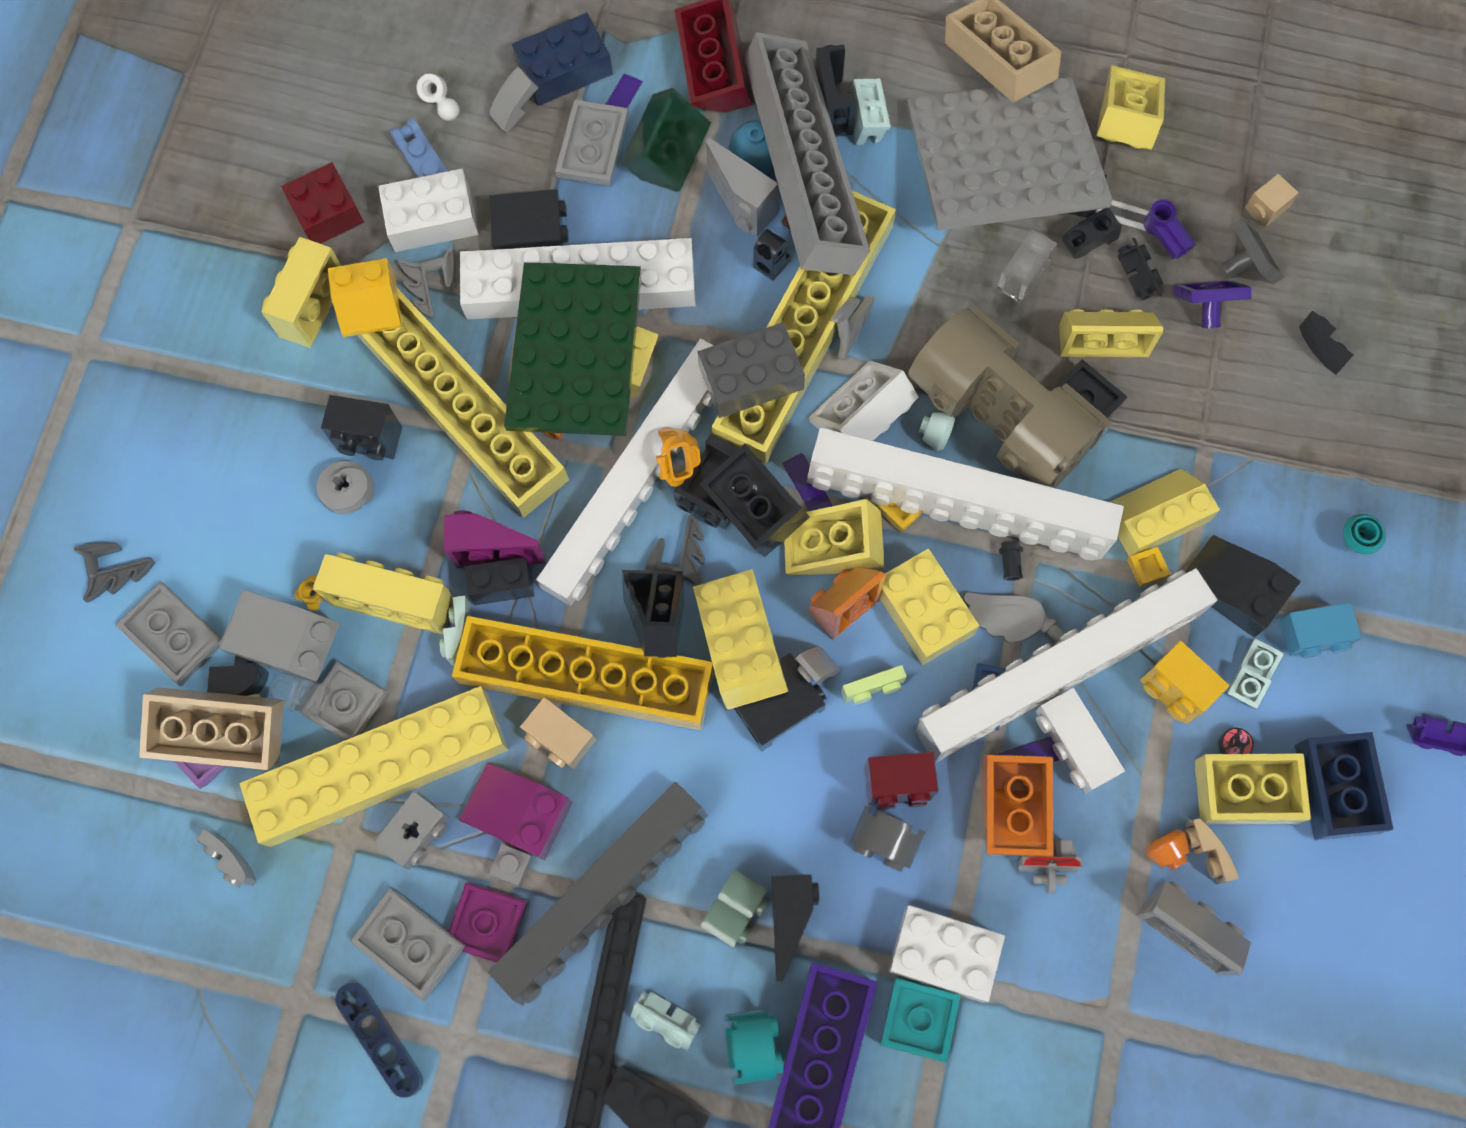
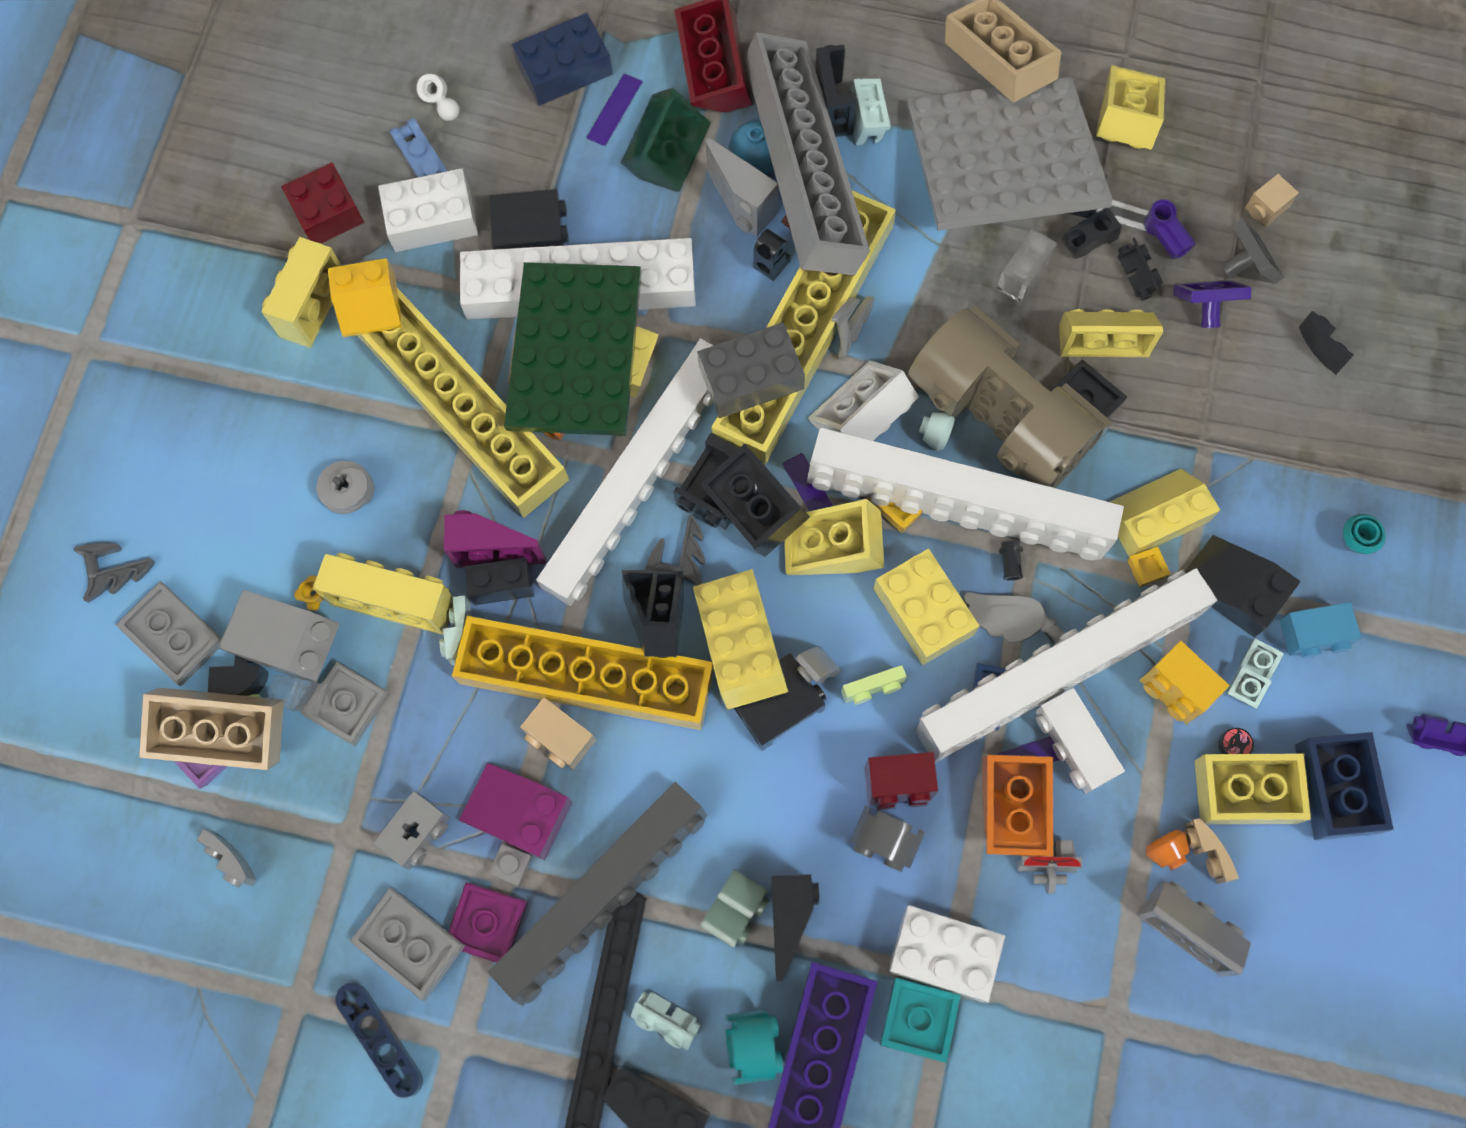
light yellow brick [239,686,508,847] -> none
black brick [321,395,402,461] -> none
light grey piece [398,248,455,320] -> none
light grey slope [489,66,538,133] -> none
light grey plate [555,100,629,187] -> none
light orange helmet [656,427,701,487] -> none
orange slope [809,566,885,640] -> none

